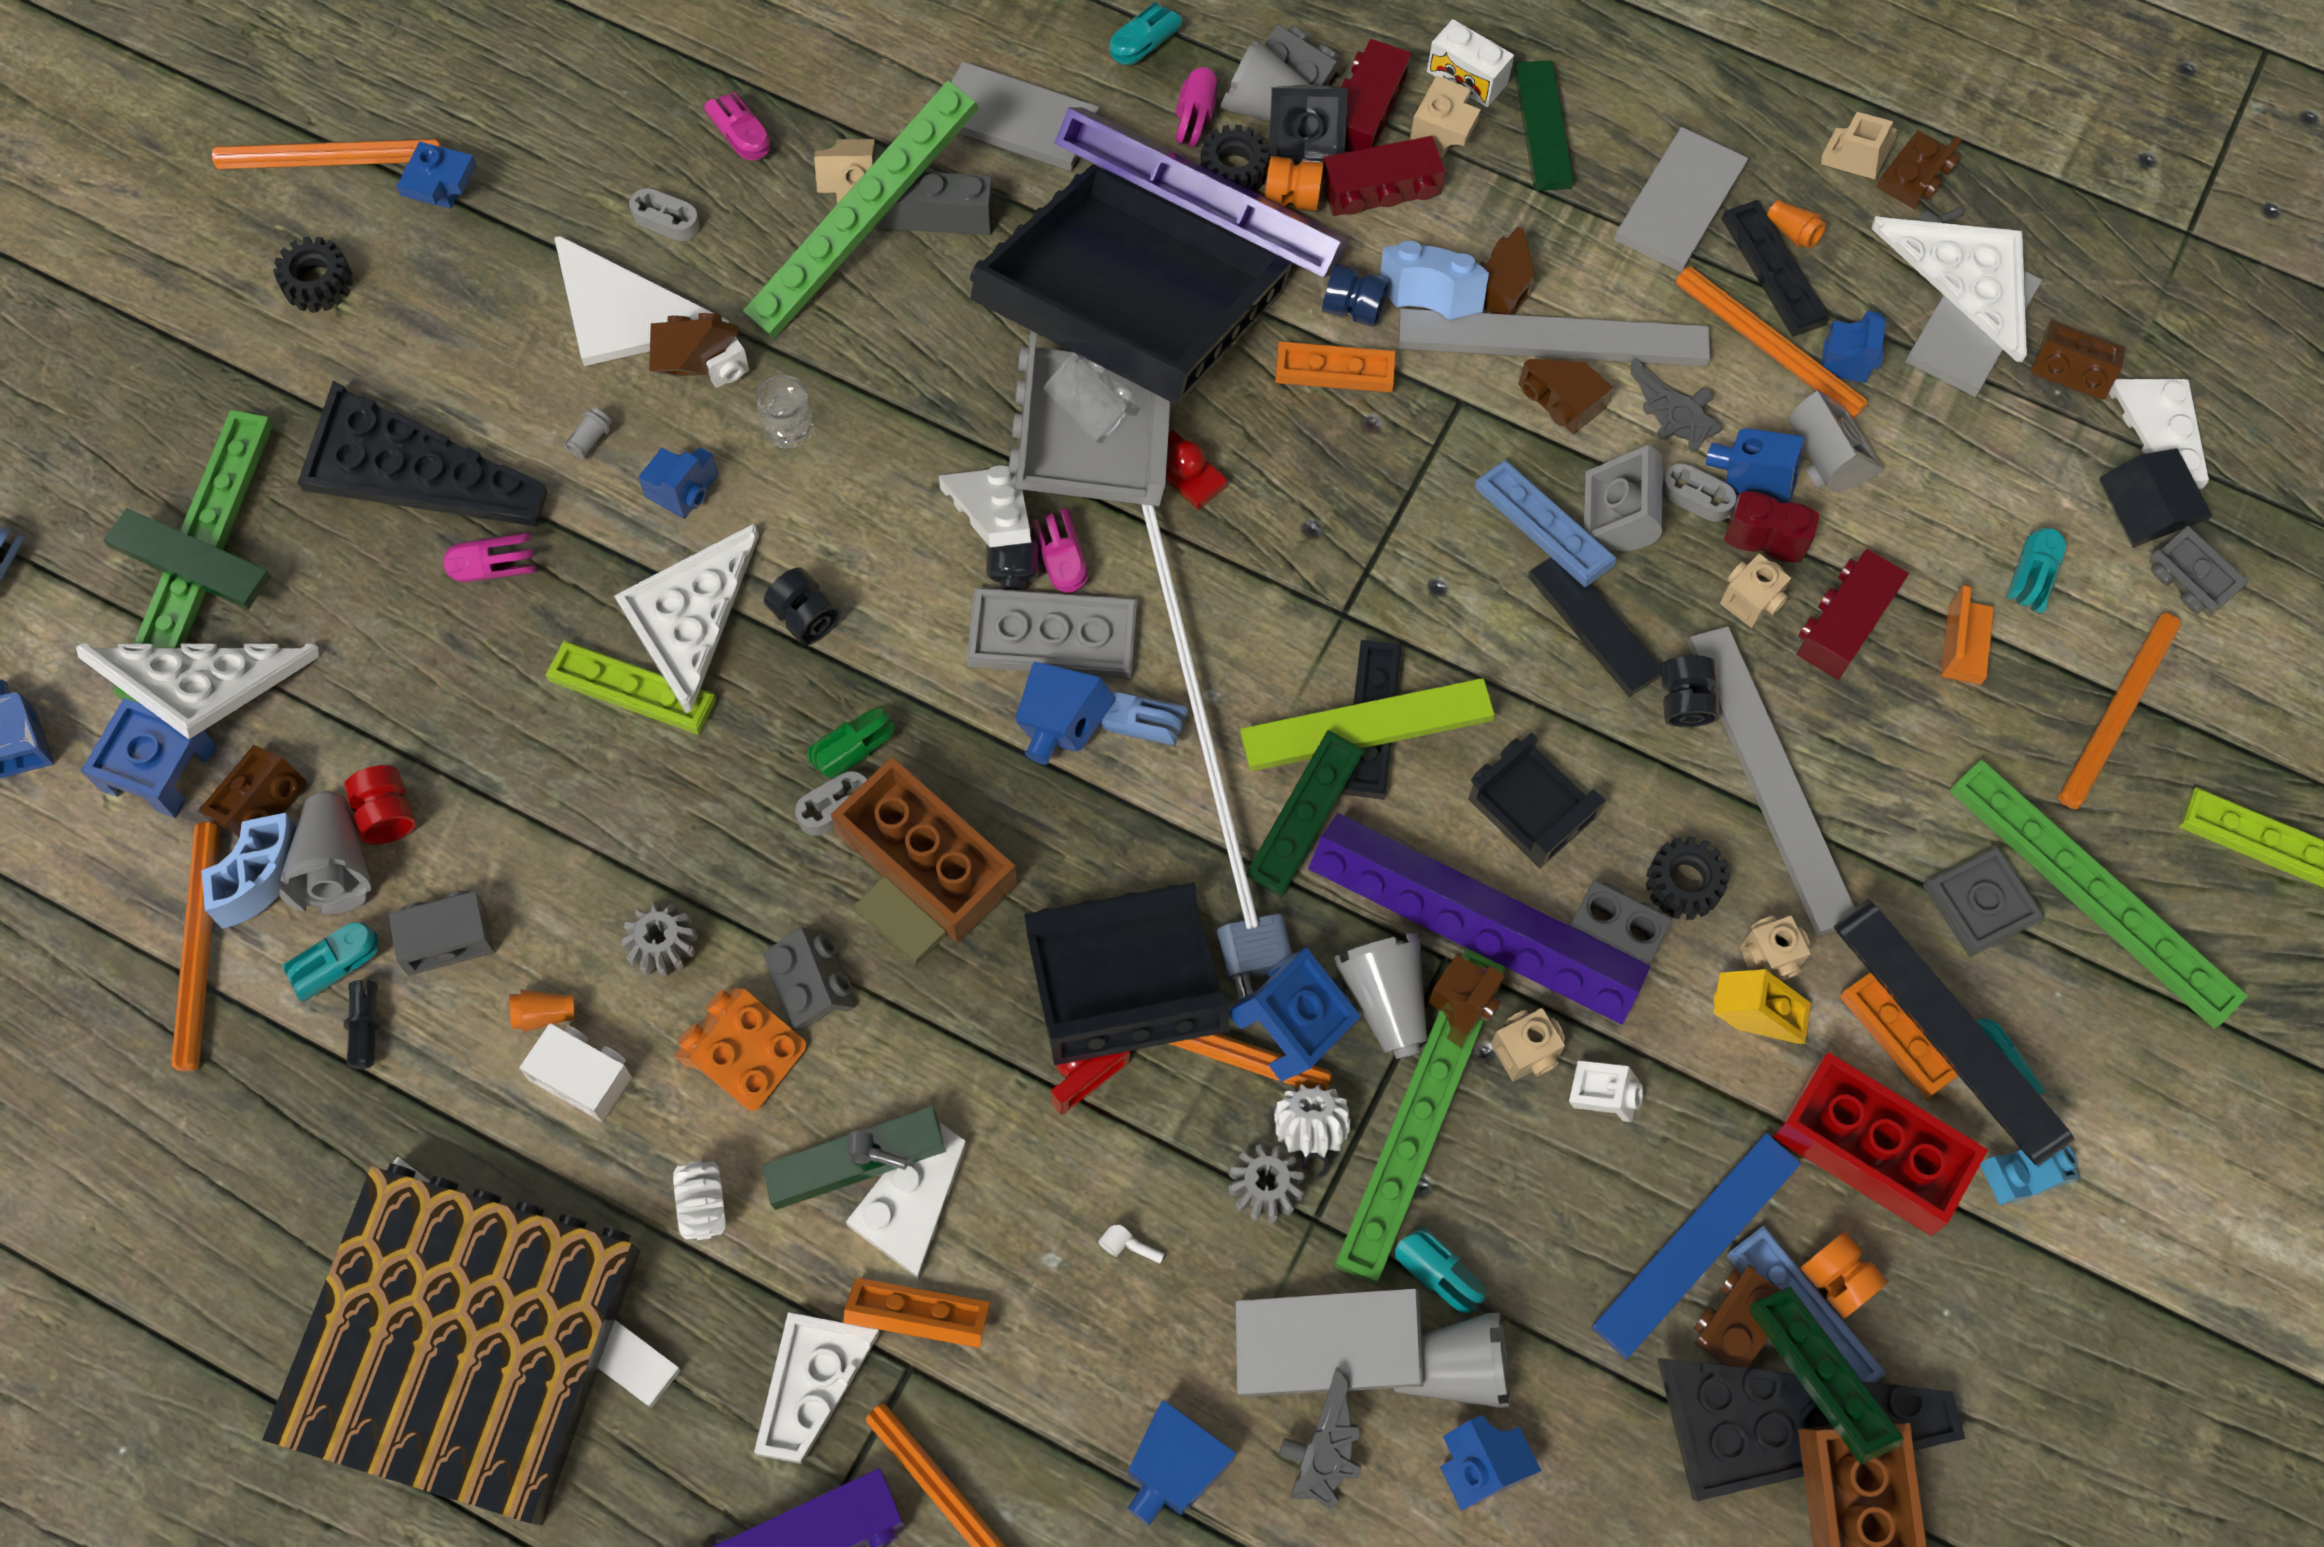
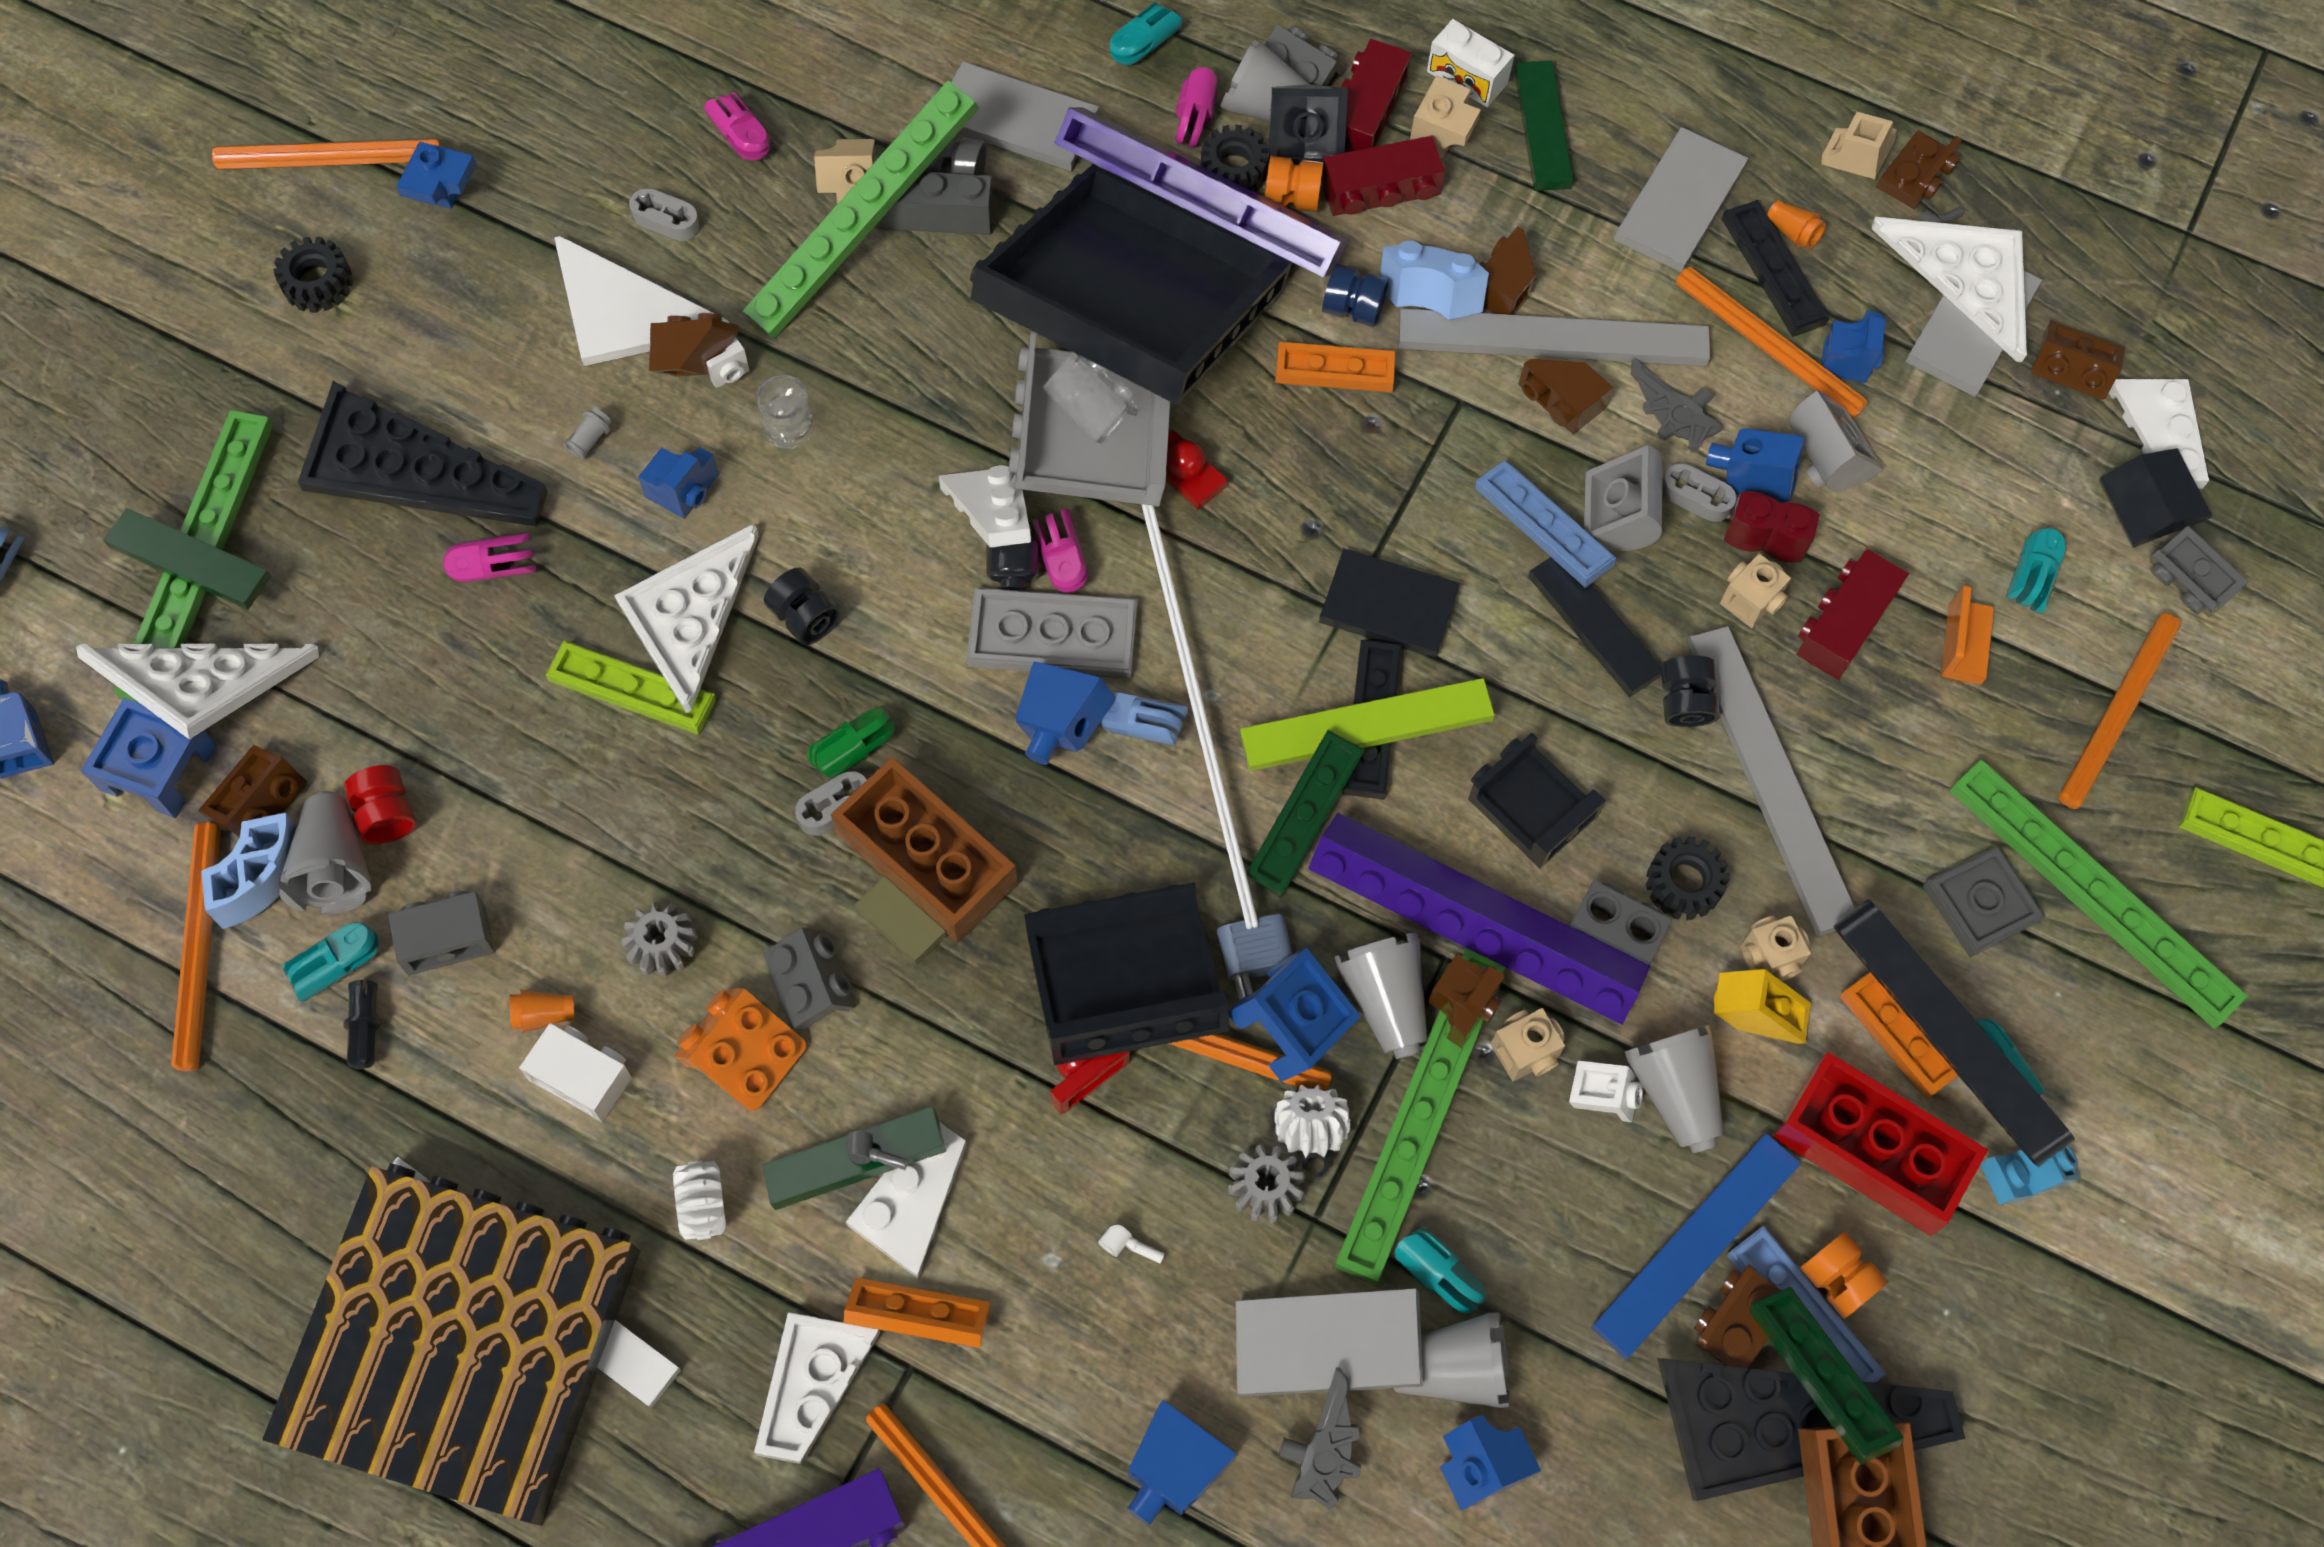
none -> dark grey wheel [923,136,987,175]
none -> black tile [1319,548,1460,658]
none -> light grey cone [1624,1025,1724,1153]

